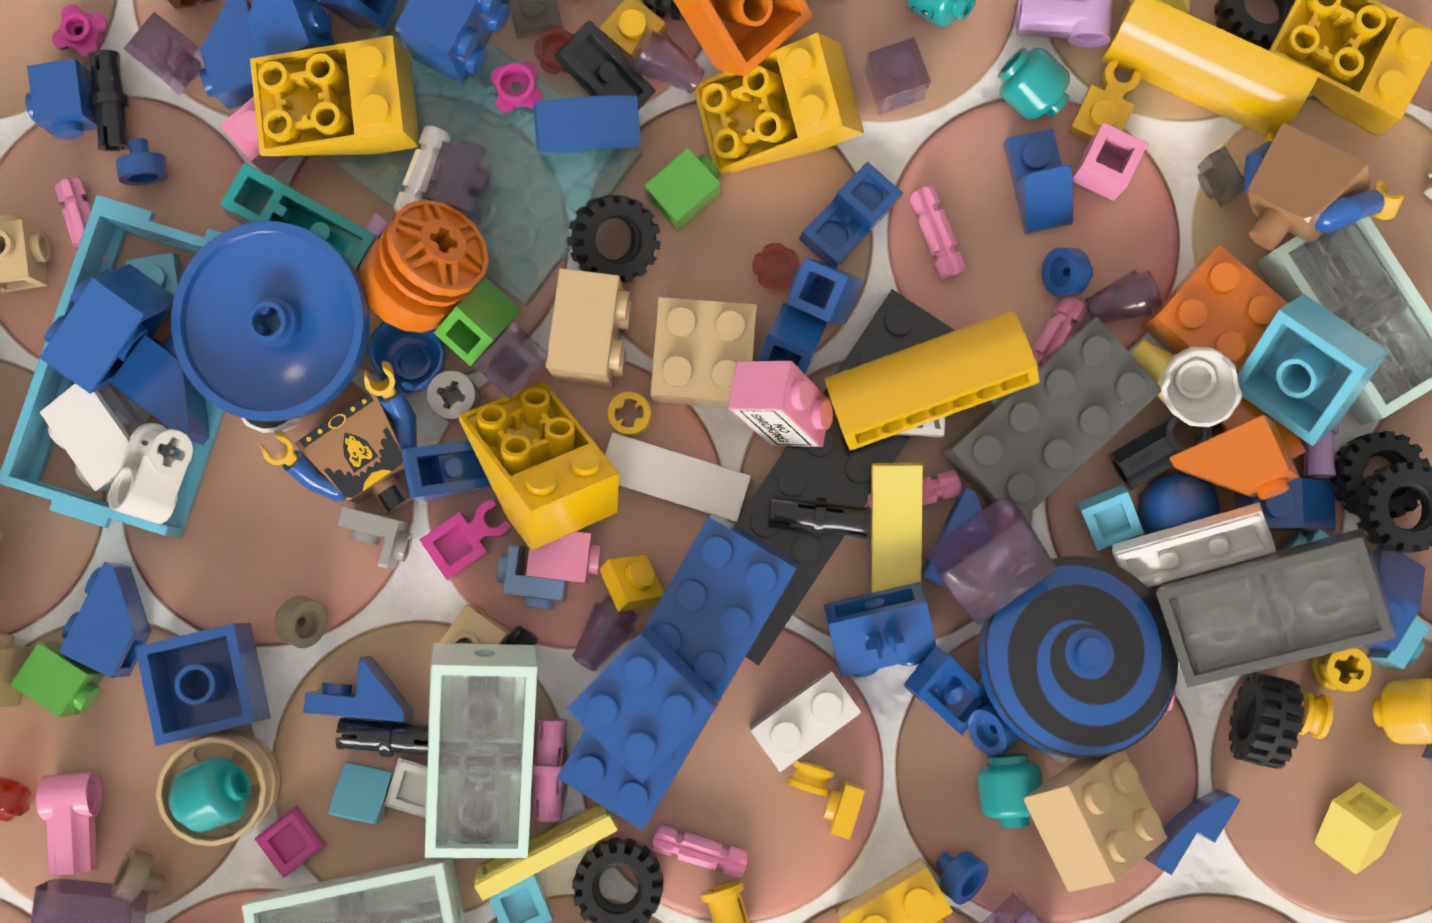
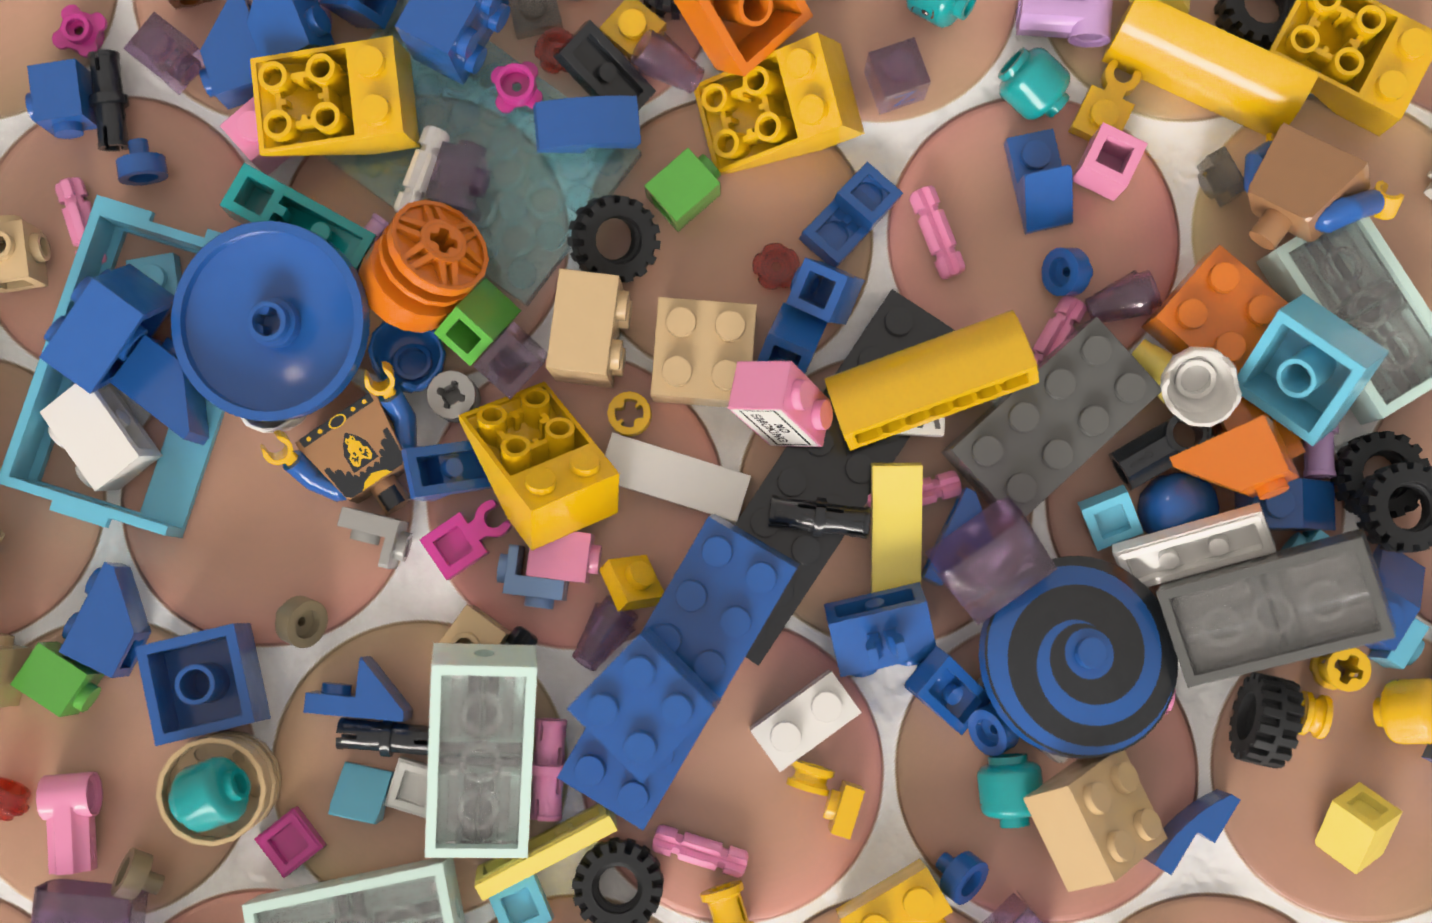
white piece [108,423,193,524] -> none

